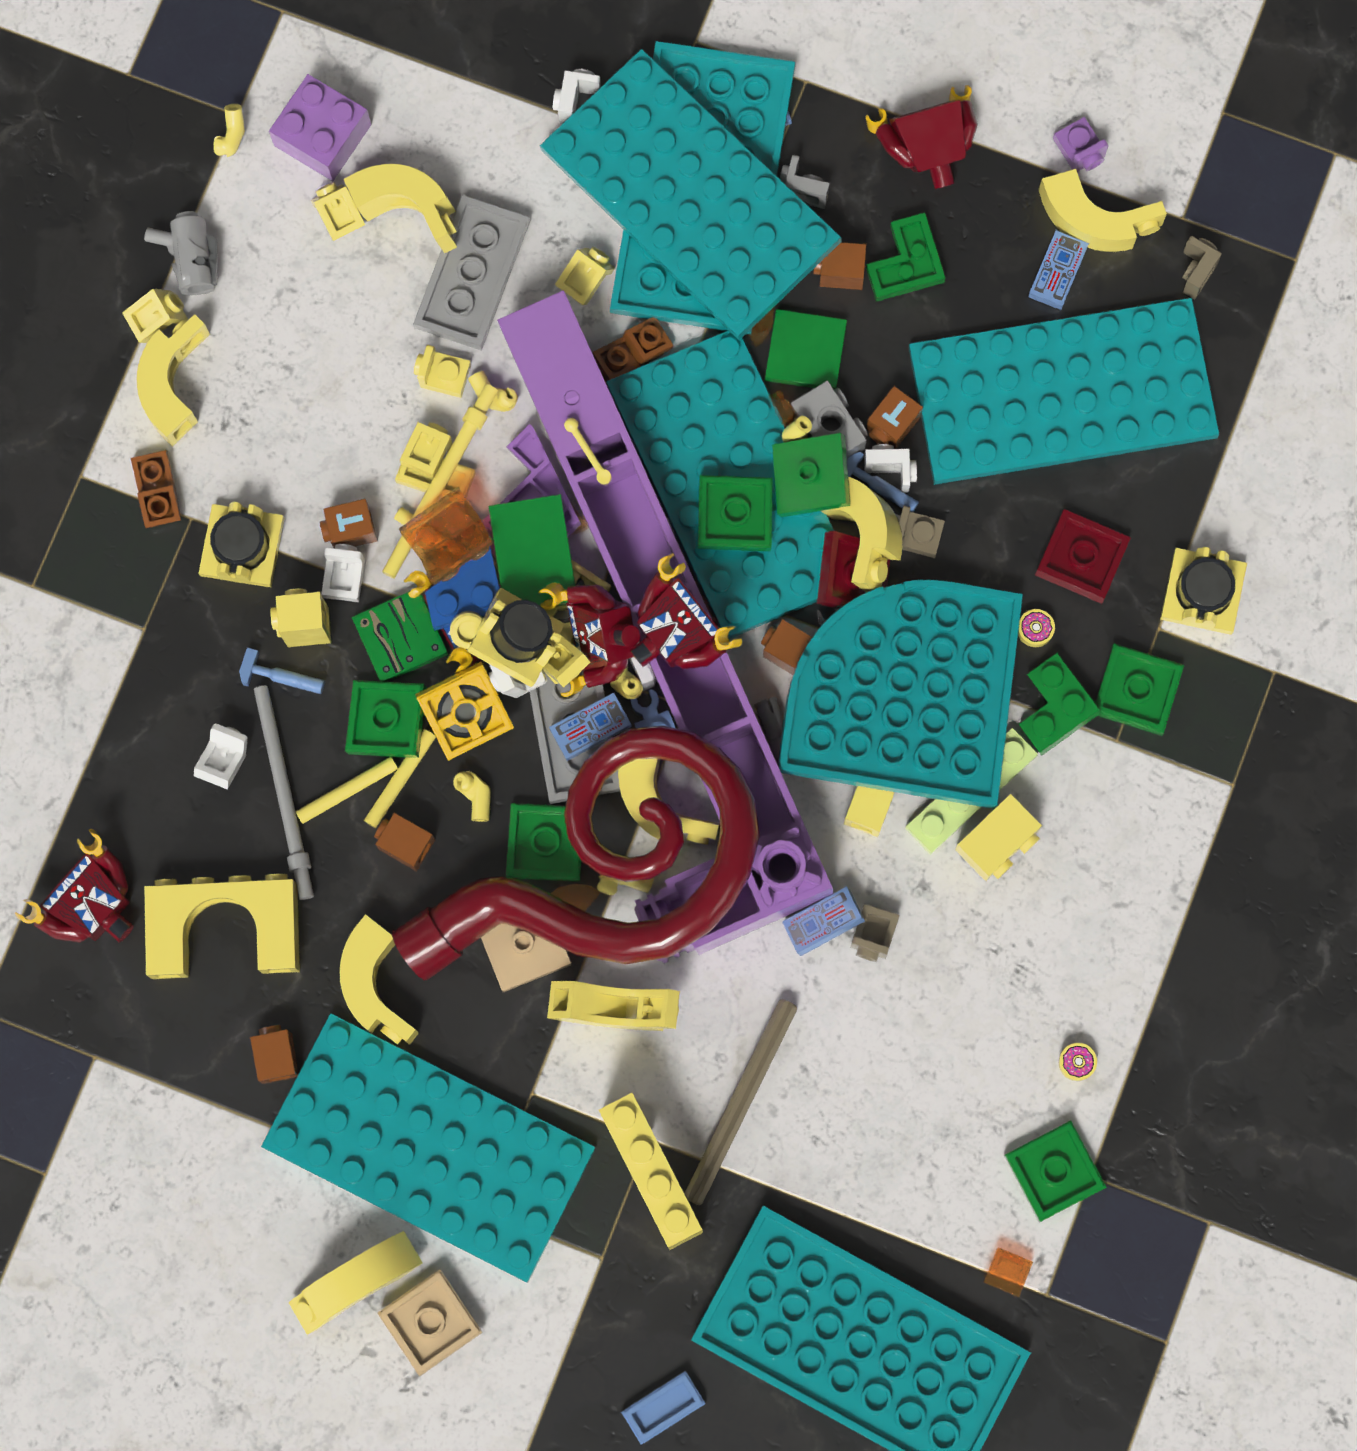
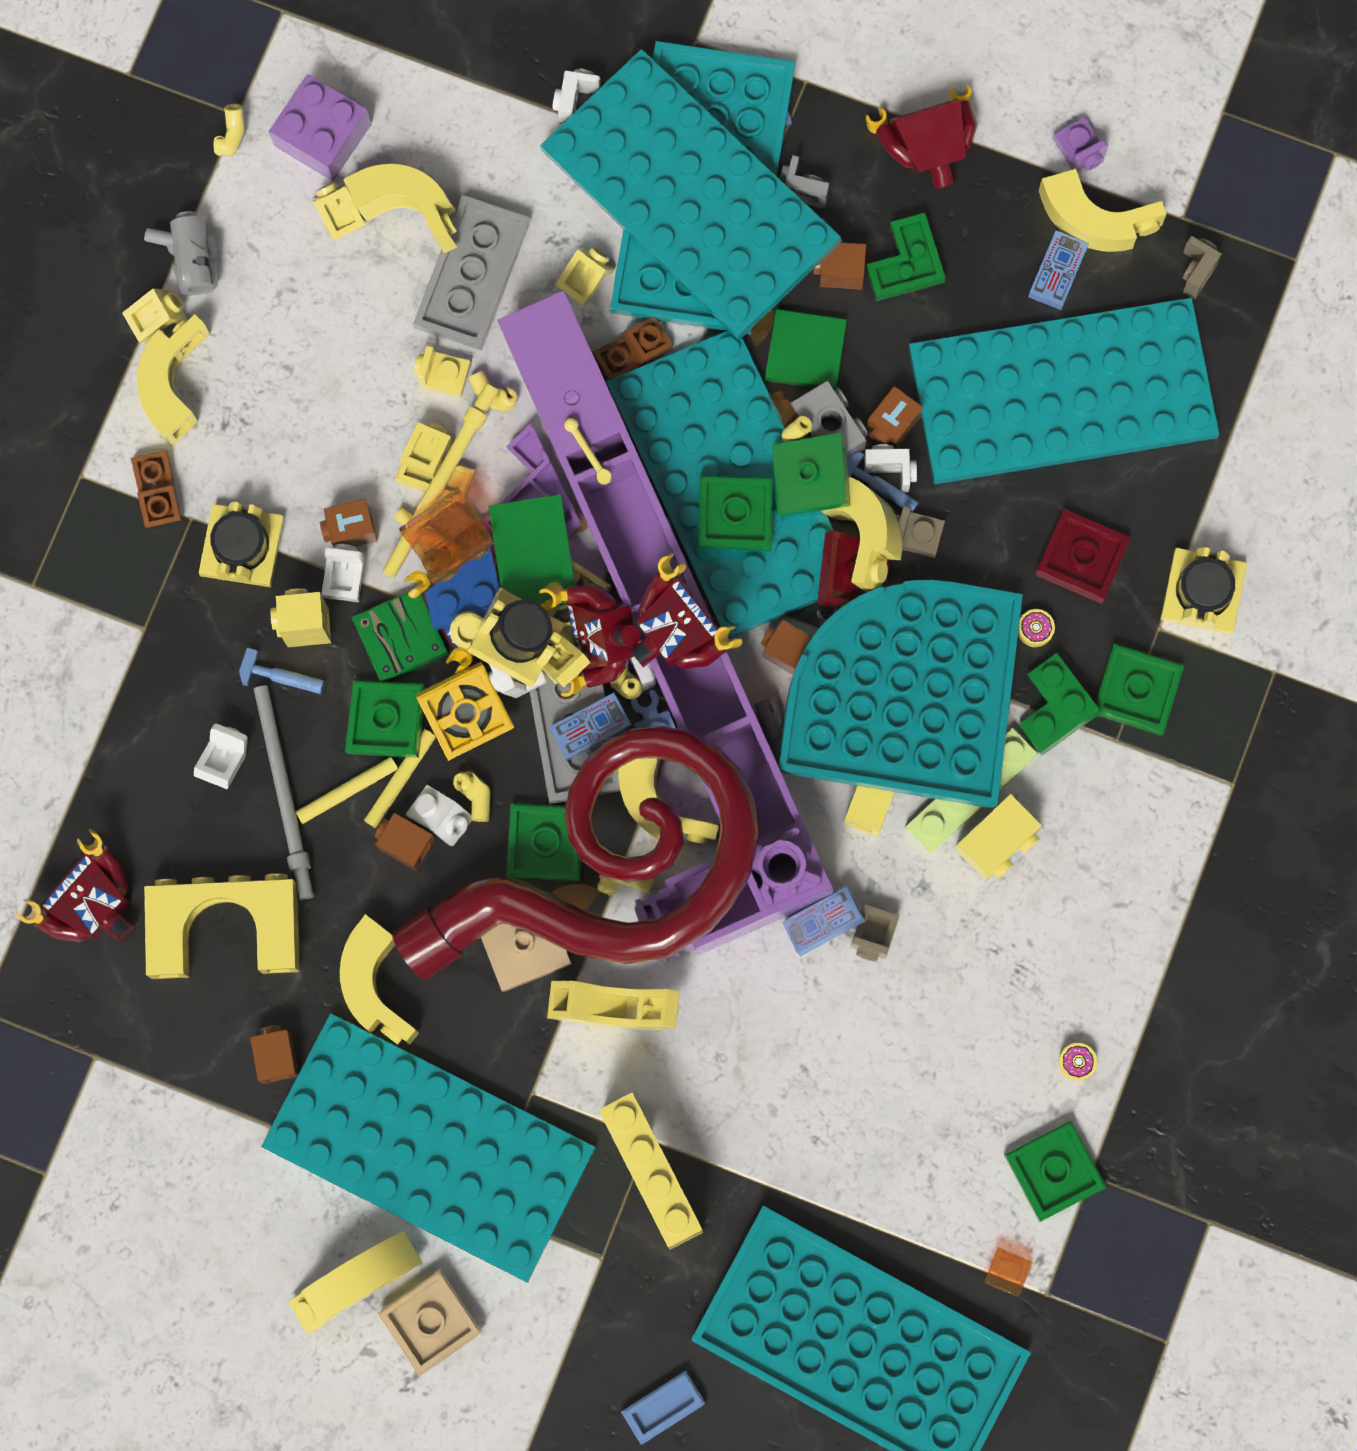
dark tan axle [684,999,797,1205] -> none
none -> white bracket [406,785,472,846]

